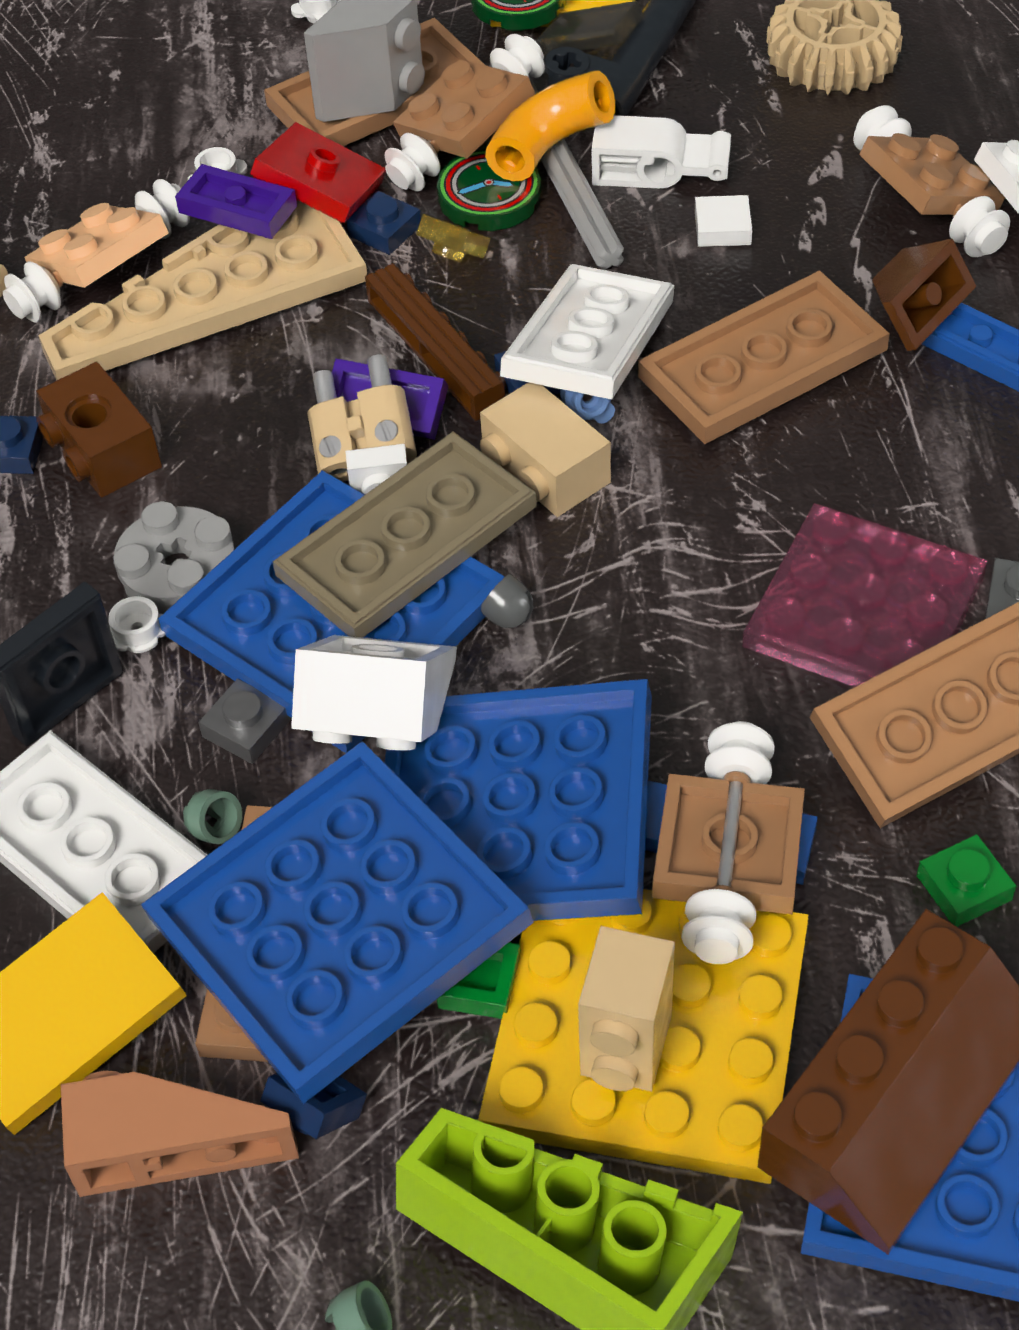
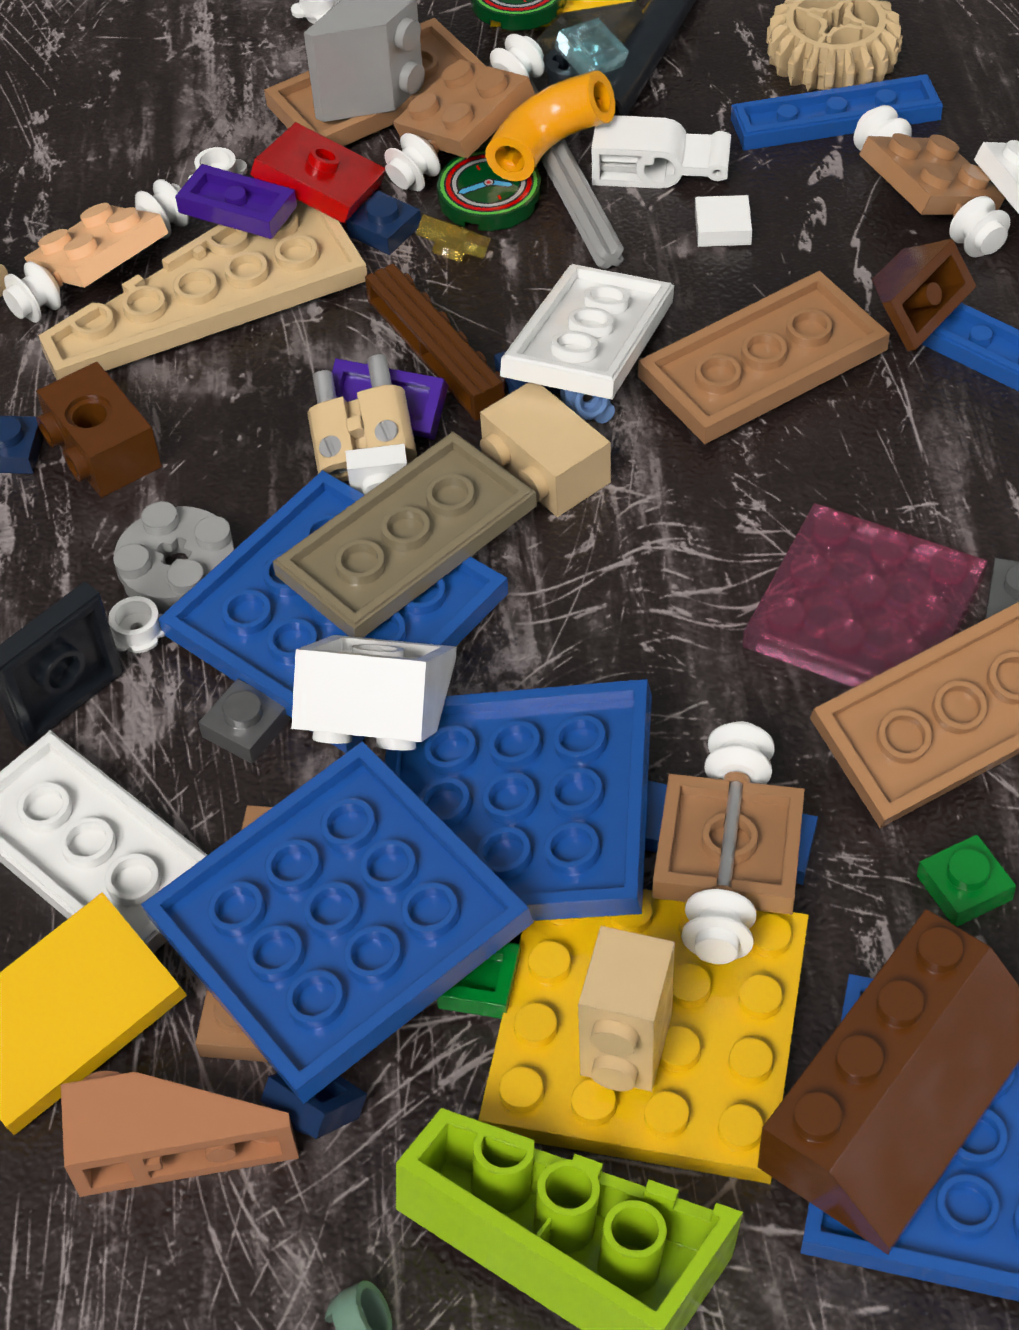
sand green hinge [183,789,242,844] -> none
dark grey hinge [481,574,534,628] -> none
none -> clear light blue plate [554,18,629,75]
none -> blue tile [731,74,943,151]

